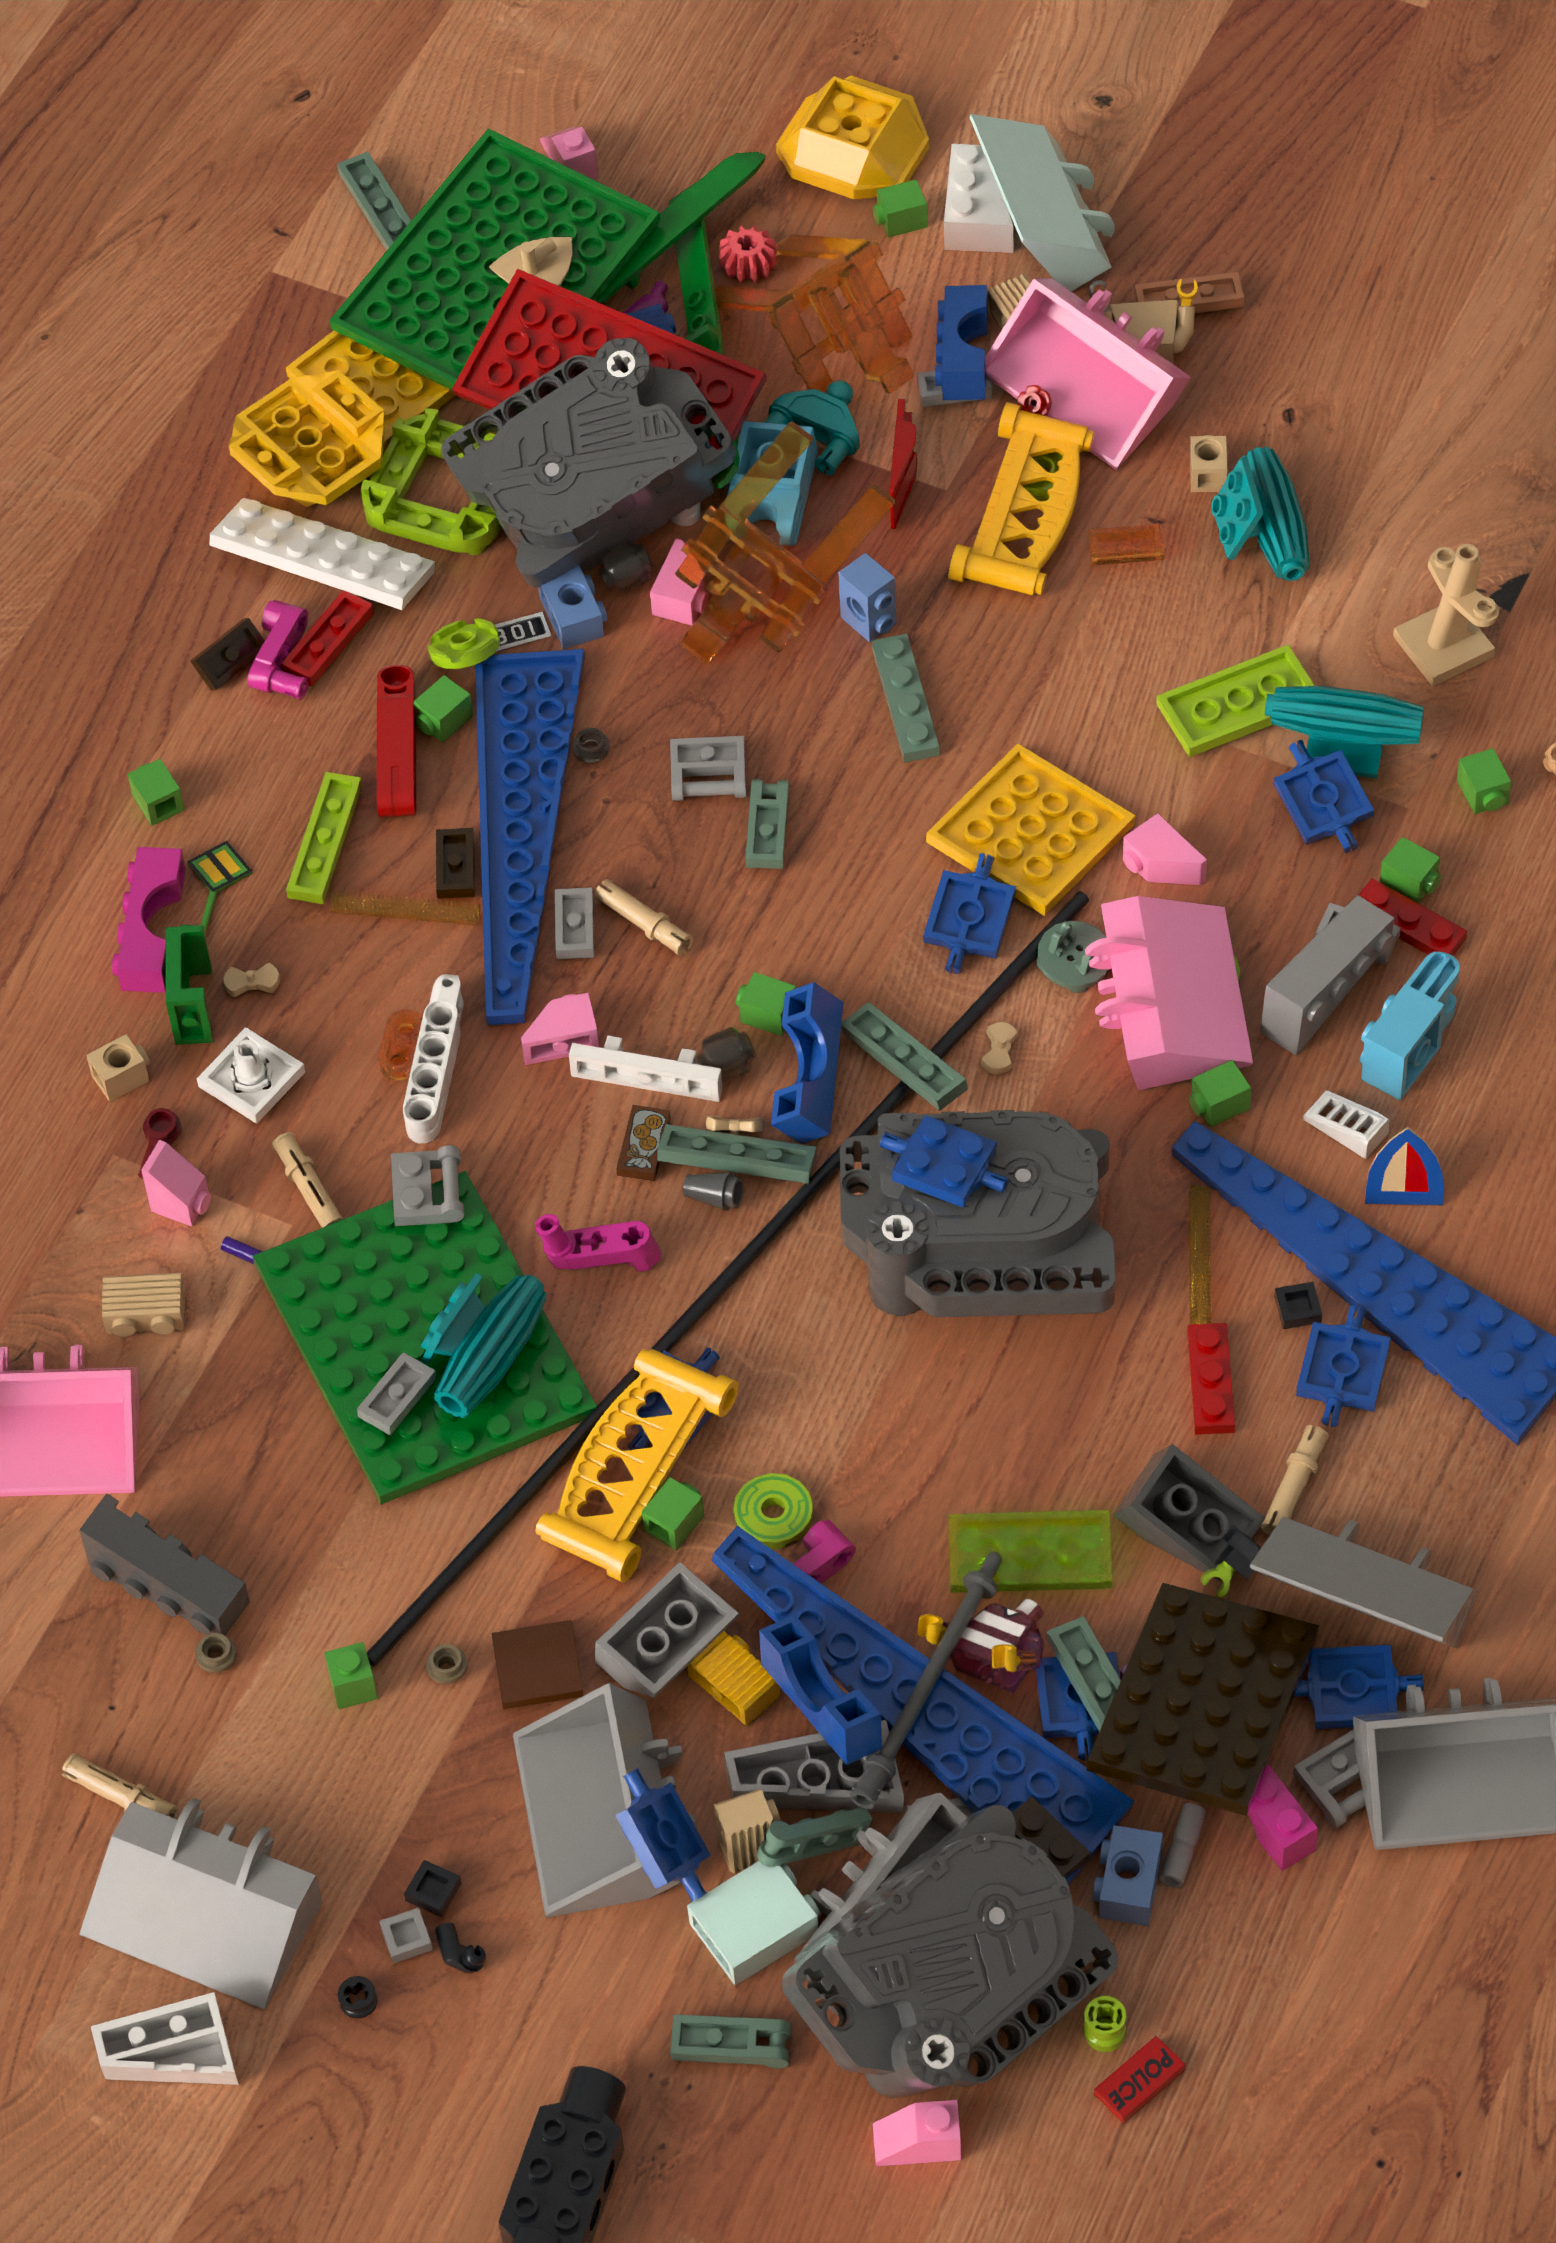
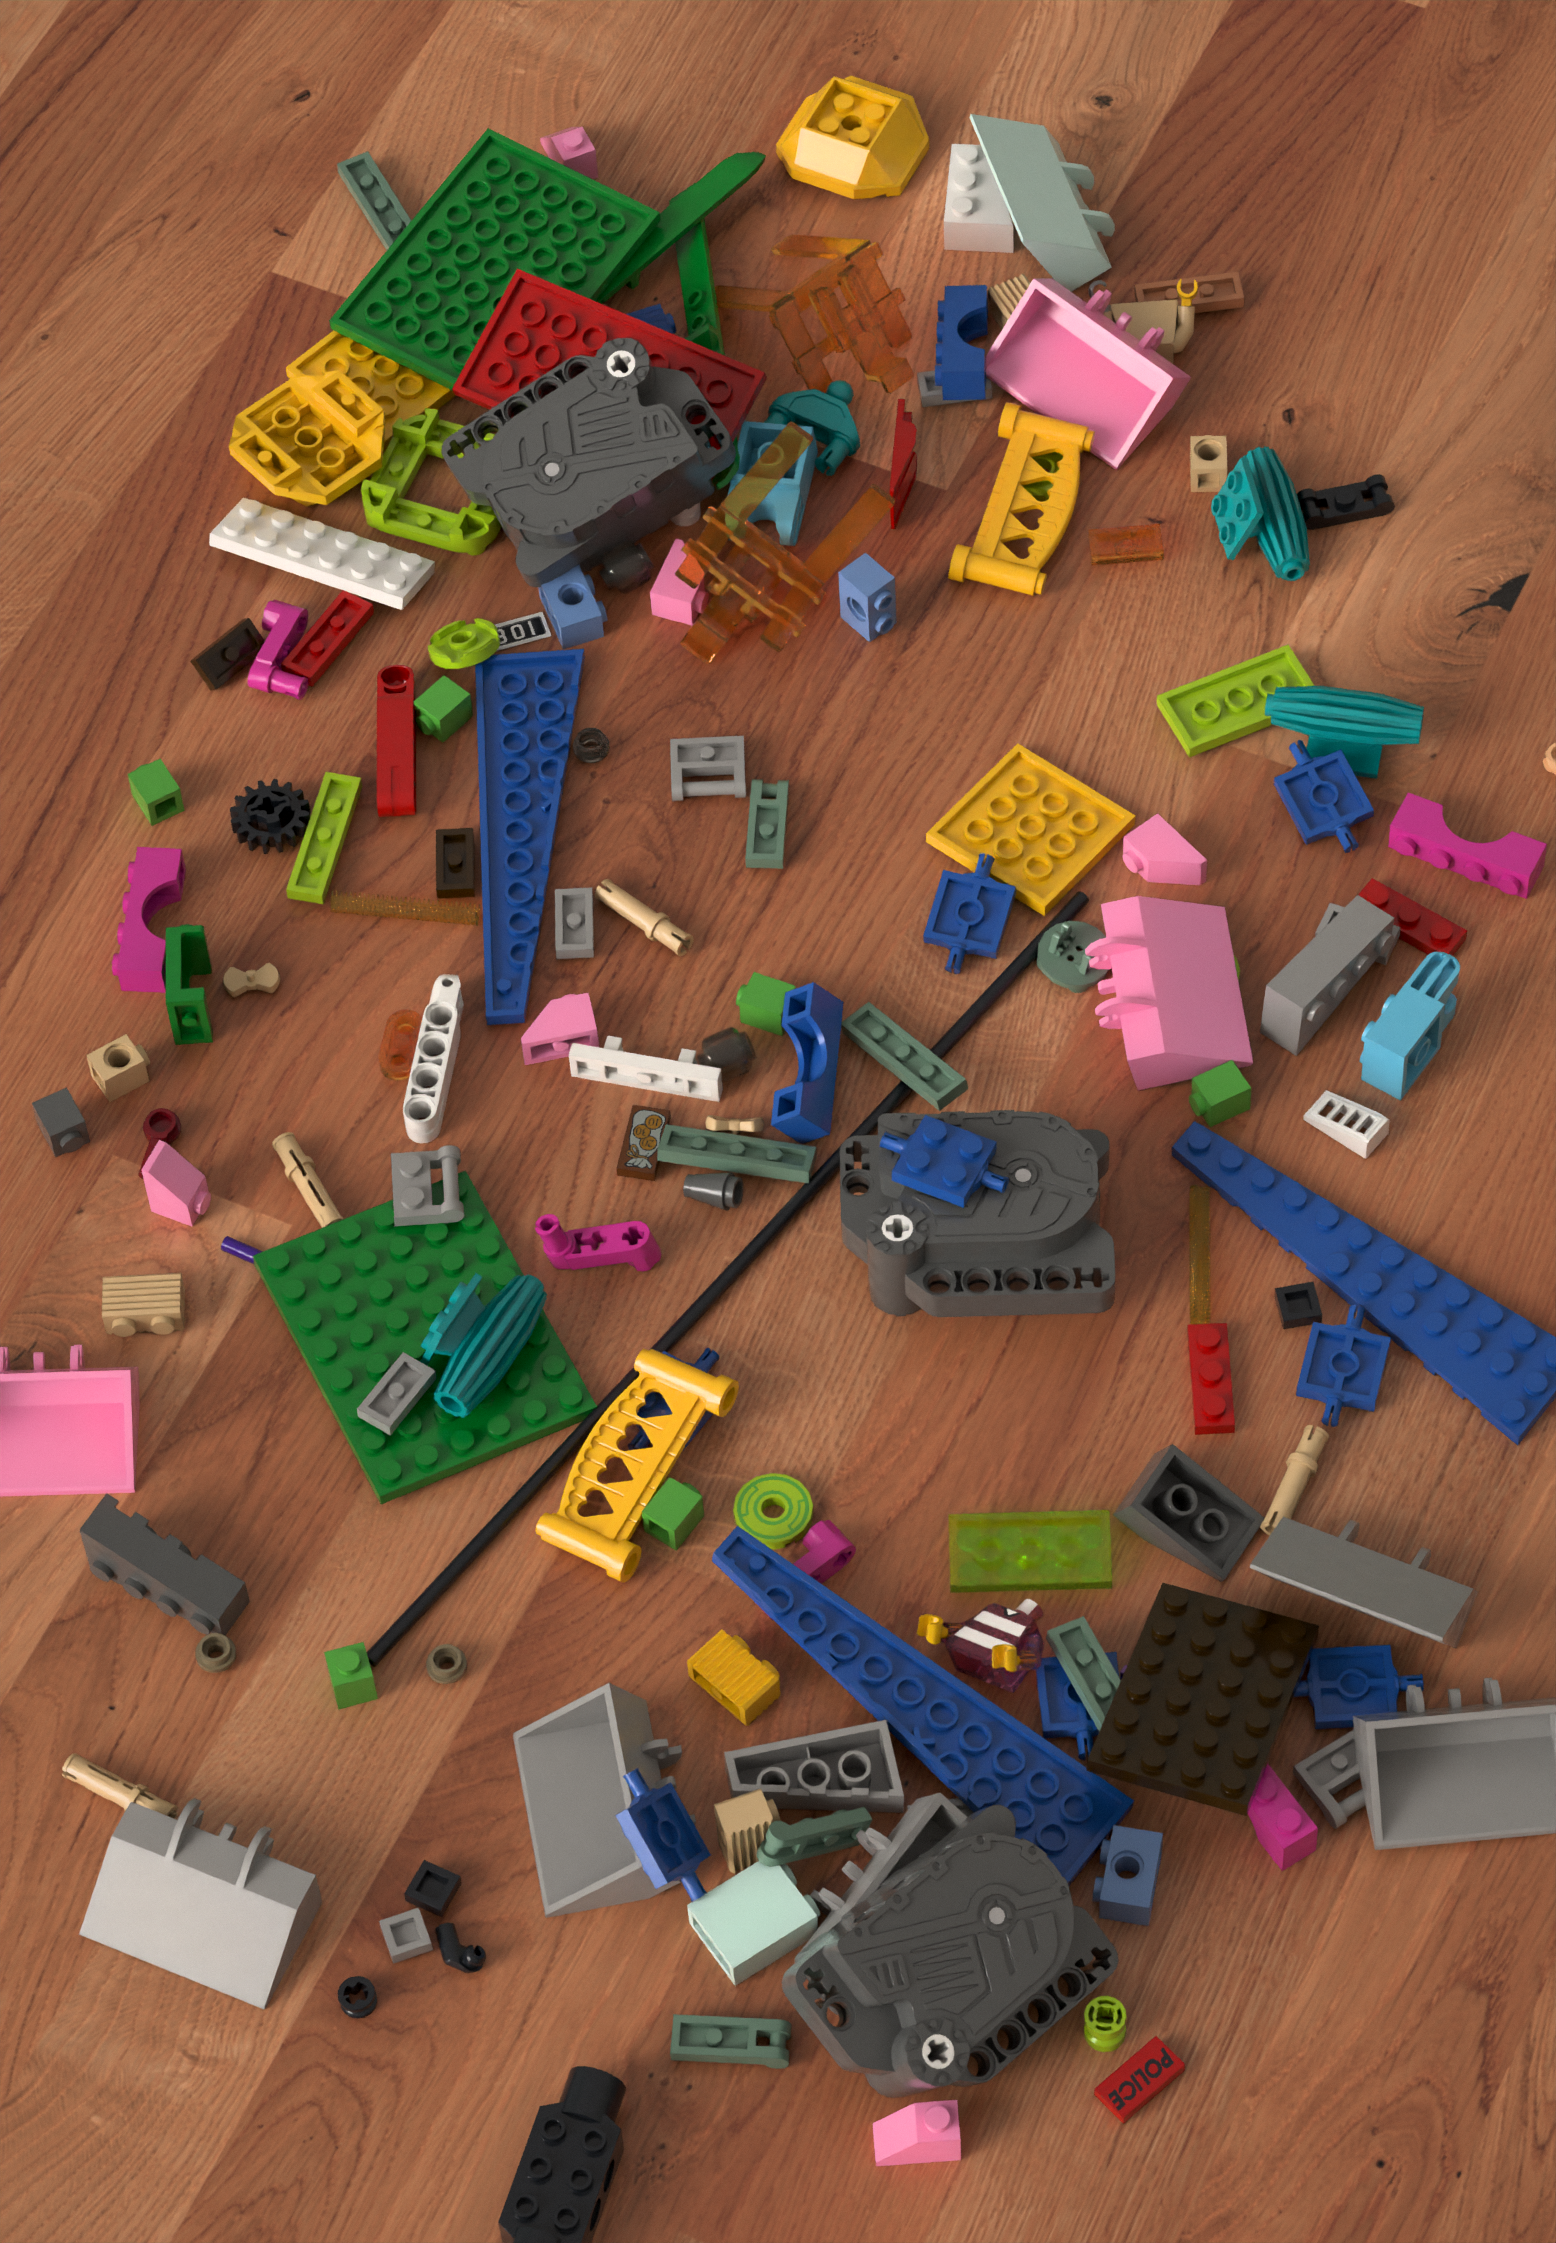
white wedge [90,1992,239,2085] -> none
piece [187,841,253,934] -> none
white plate [197,1027,305,1124] -> none
tan shield [489,237,573,286] -> none
reddish brown slope [492,1620,584,1709] -> none
light grey slope [595,1562,739,1698] -> none
magenta animal [622,281,669,314] -> none
coral gear [719,225,777,284] -> none
blue arch [759,1614,882,1765] -> none
dark grey bar [850,1552,1002,1809] -> none
sand green plate [872,633,940,763] -> none
bright green brick [873,179,928,238] -> none
tan piece [981,1022,1018,1075] -> none
dark brown plate [1013,1796,1091,1879] -> none
red plate [1018,385,1052,416] -> none
light grey piece [1159,1803,1207,1888] -> none
black piece [1200,1525,1261,1598] -> none
blue shield [1365,1127,1444,1205] -> none
bright green brick [1380,837,1442,904] -> none
tan piece [1393,544,1499,687] -> none
bright green brick [1457,748,1511,815] -> none
none -> dark grey brick [32,1087,90,1157]
none -> black gear [230,779,311,854]
none -> black plate [1297,474,1395,530]
none -> dark pink arch [1388,793,1547,899]

